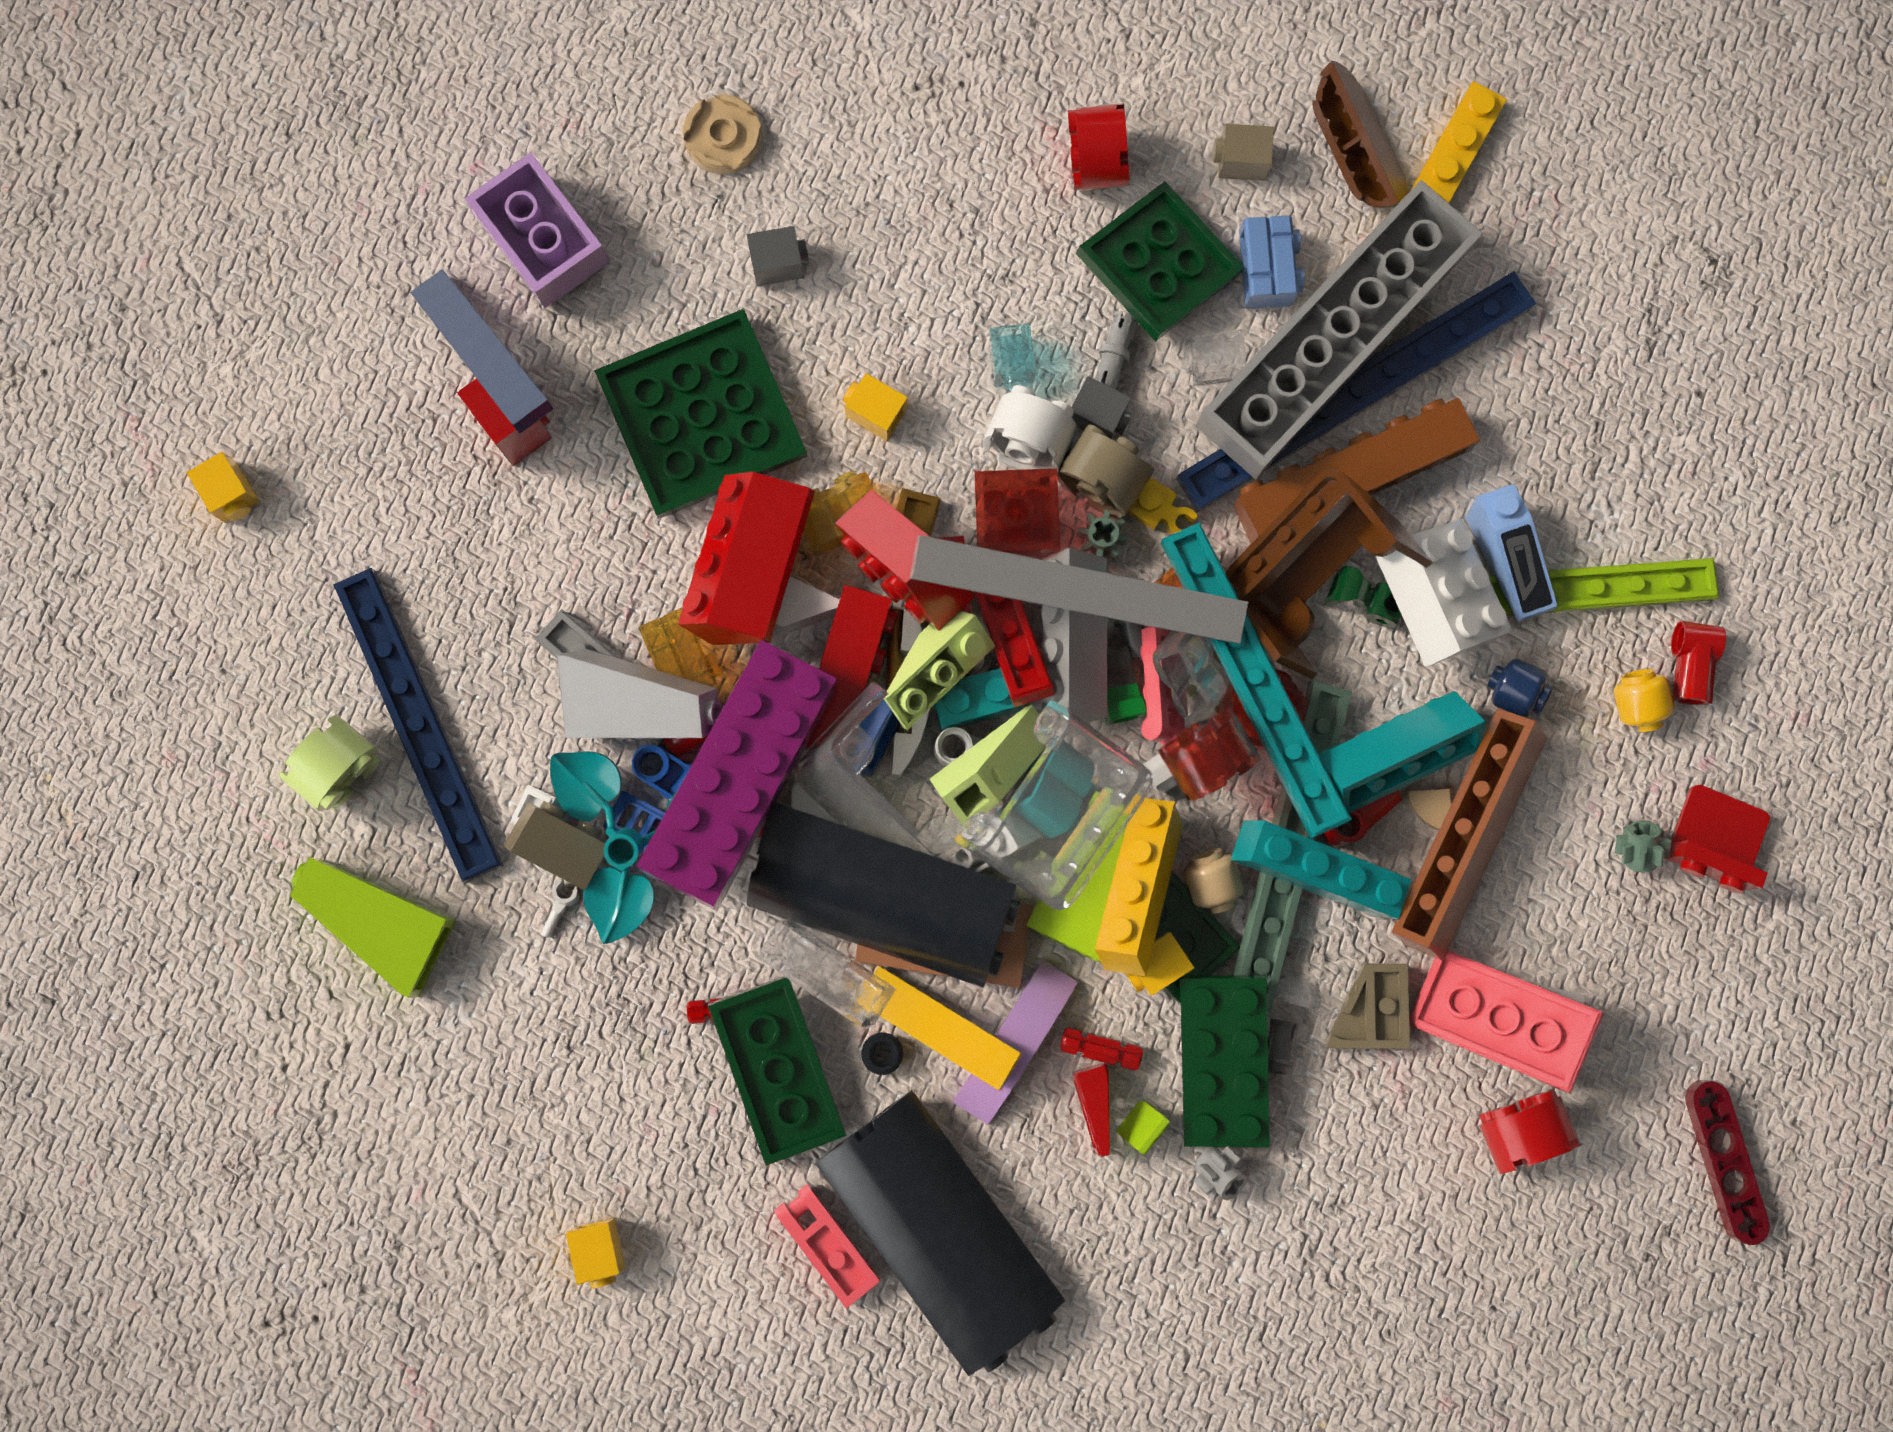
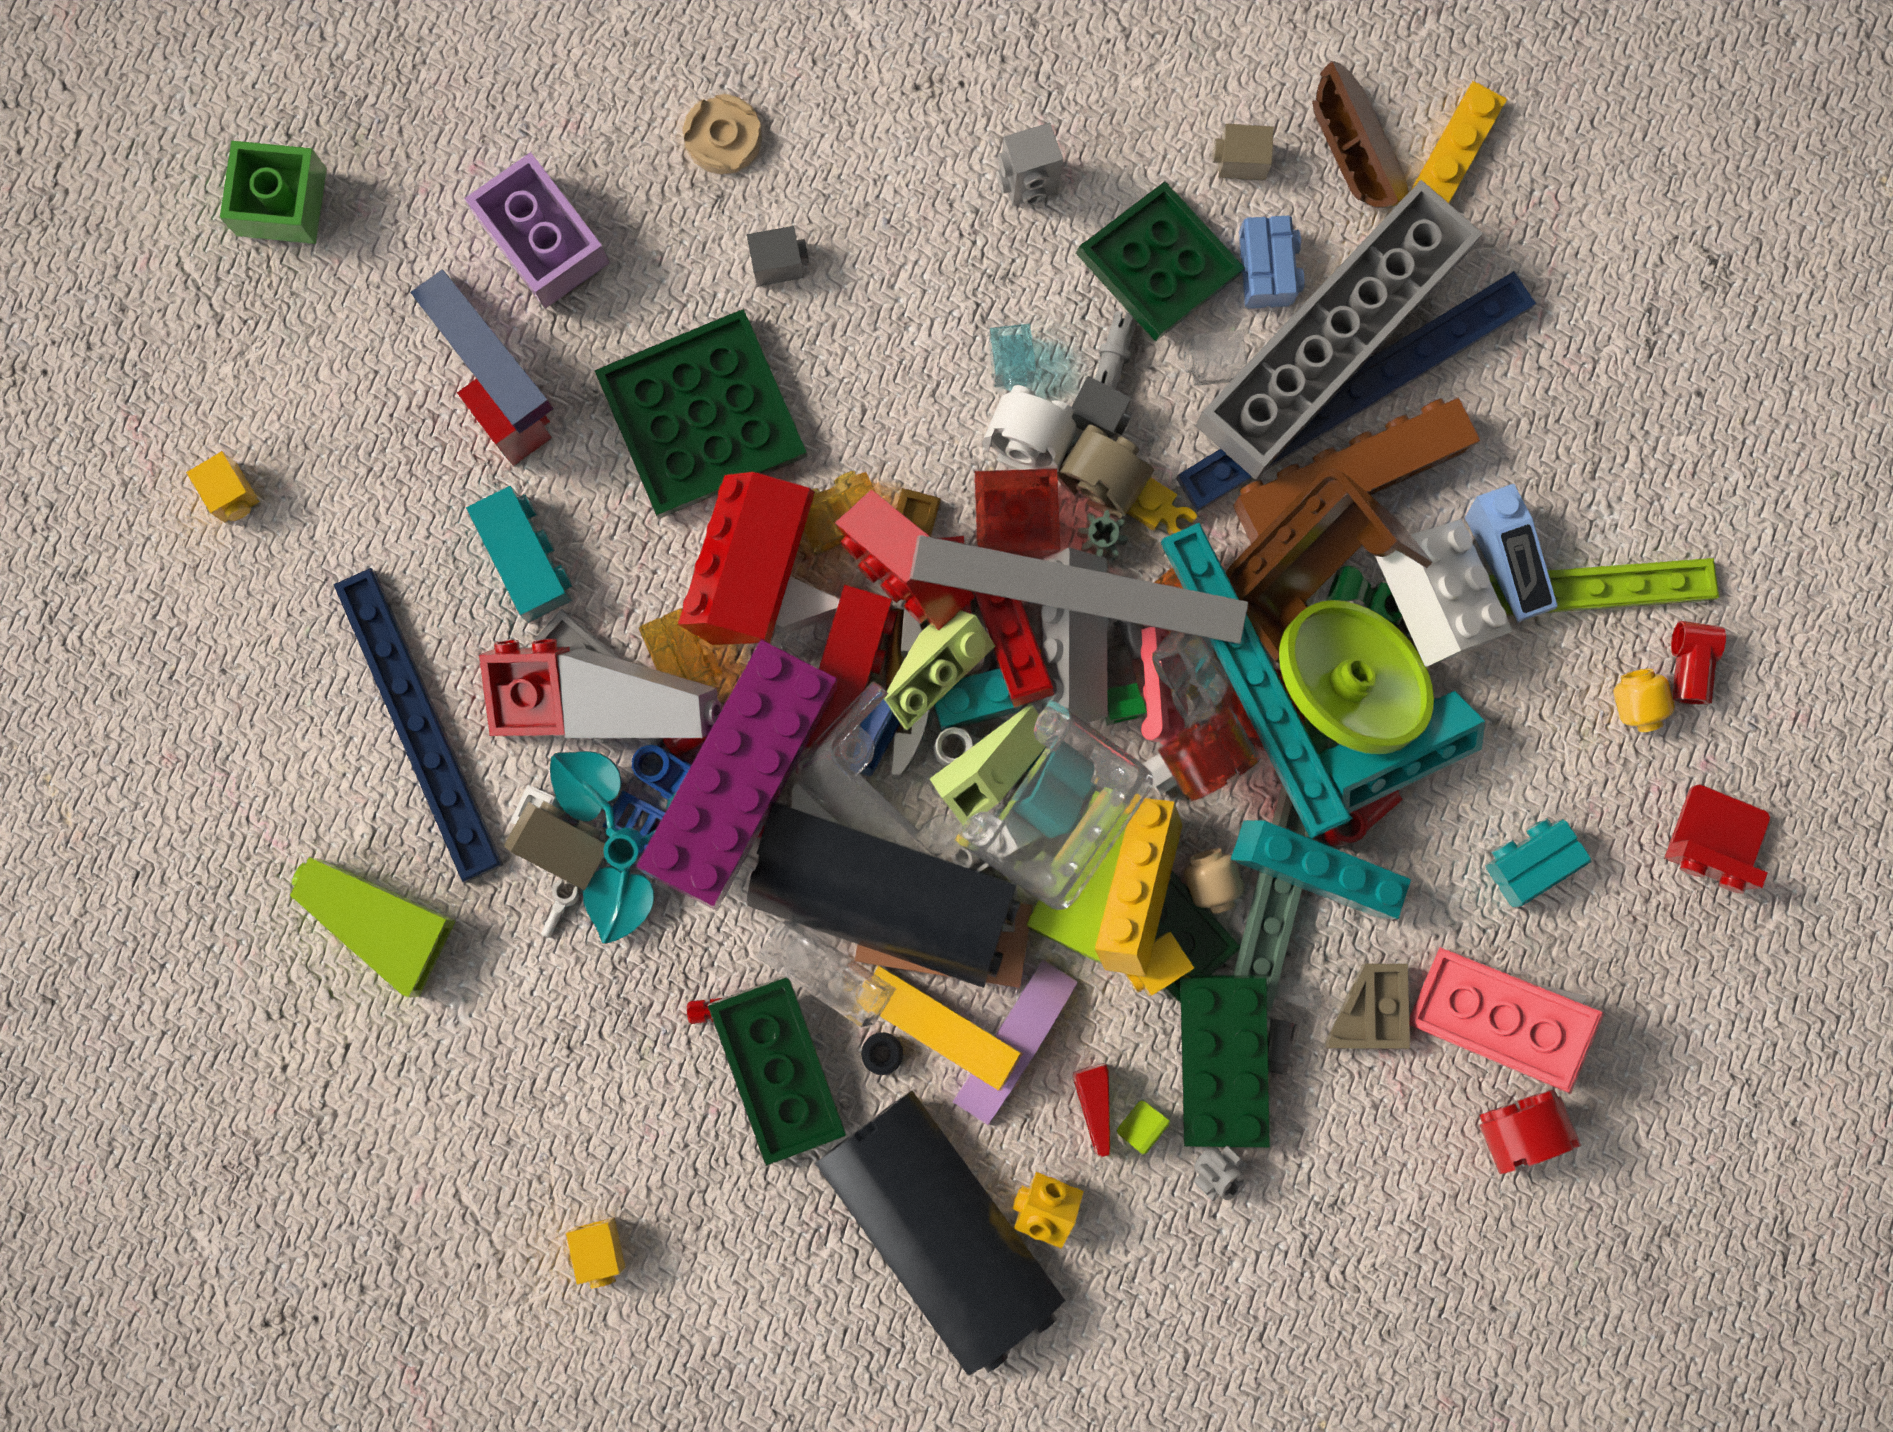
yellowish green brick [278,715,381,811] -> none
coral plate [774,1183,881,1309] -> none
yellow brick [843,373,908,441] -> none
red axle [1060,1027,1143,1071] -> none
red brick [1068,103,1130,191] -> none
dark orange brick [1391,708,1547,961] -> none
tan tile [1405,789,1451,830] -> none
dark blue head [1487,658,1554,718] -> none
sand green gear [1615,820,1671,872] -> none
dark red beam [1685,1080,1770,1245] -> none
none -> bright green brick [219,140,327,244]
none -> teal brick [466,485,573,623]
none -> plate [479,639,570,736]
none -> light grey brick [996,122,1063,206]
none -> yellow brick [1012,1172,1084,1249]
none -> lime dish [1279,600,1434,754]
none -> teal brick [1485,818,1592,907]

